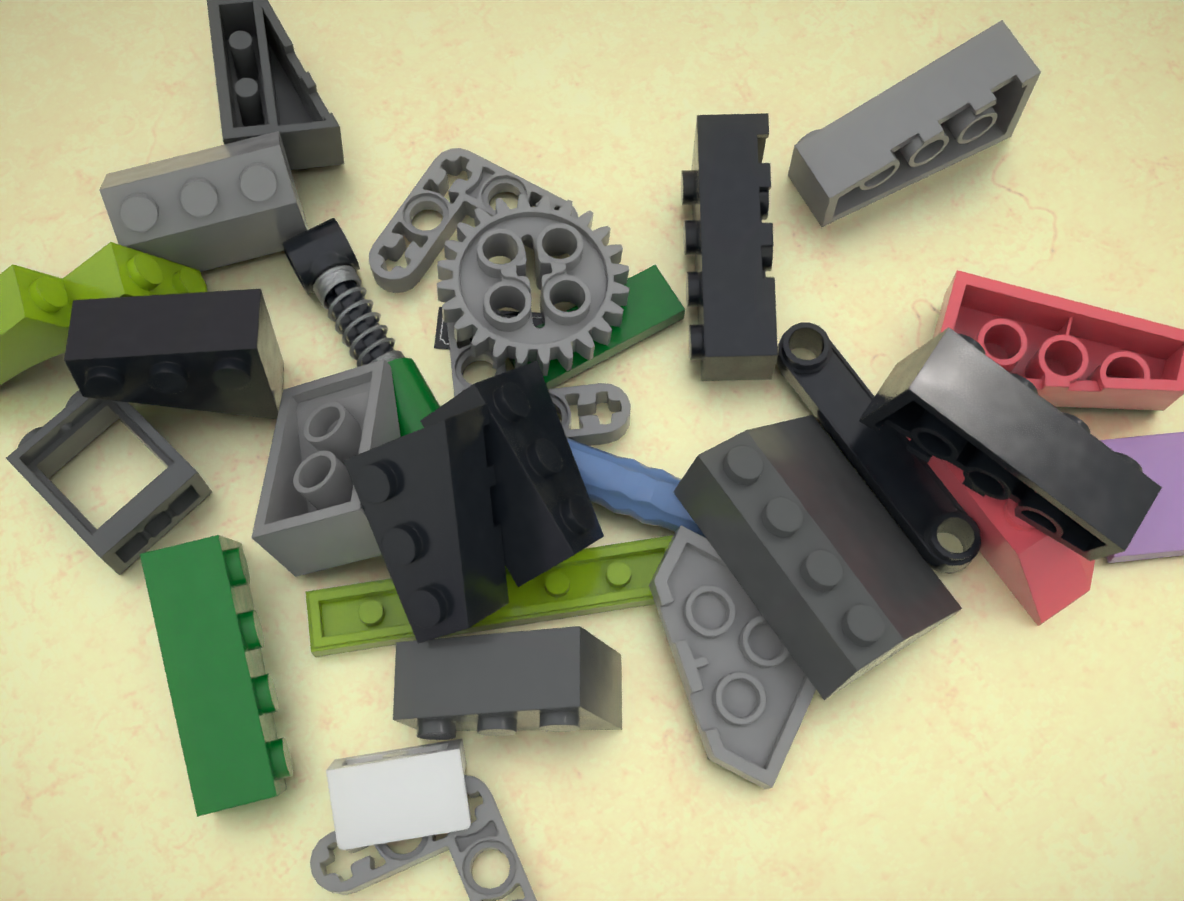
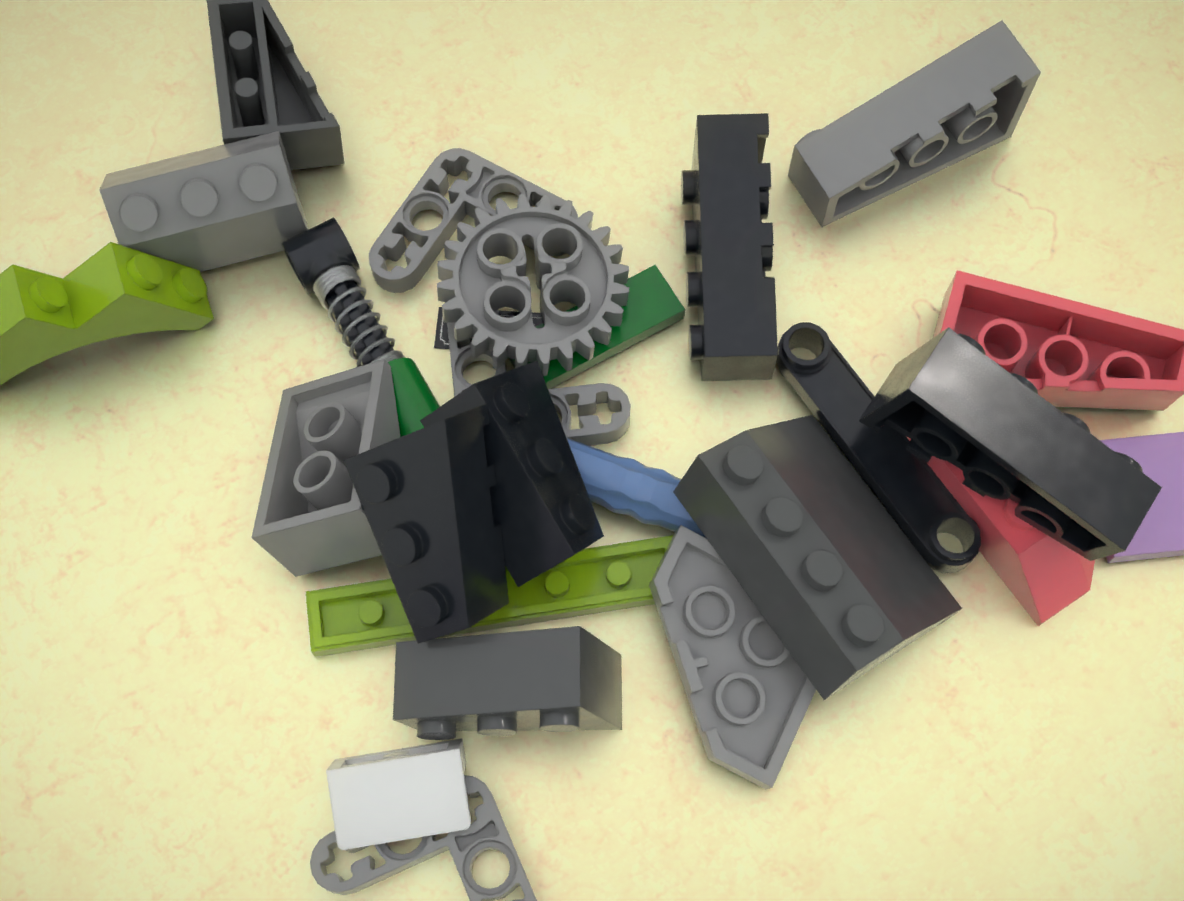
dark grey window [6,390,212,575] -> none
black wedge [64,289,284,419] -> none
green wedge [140,535,293,817] -> none

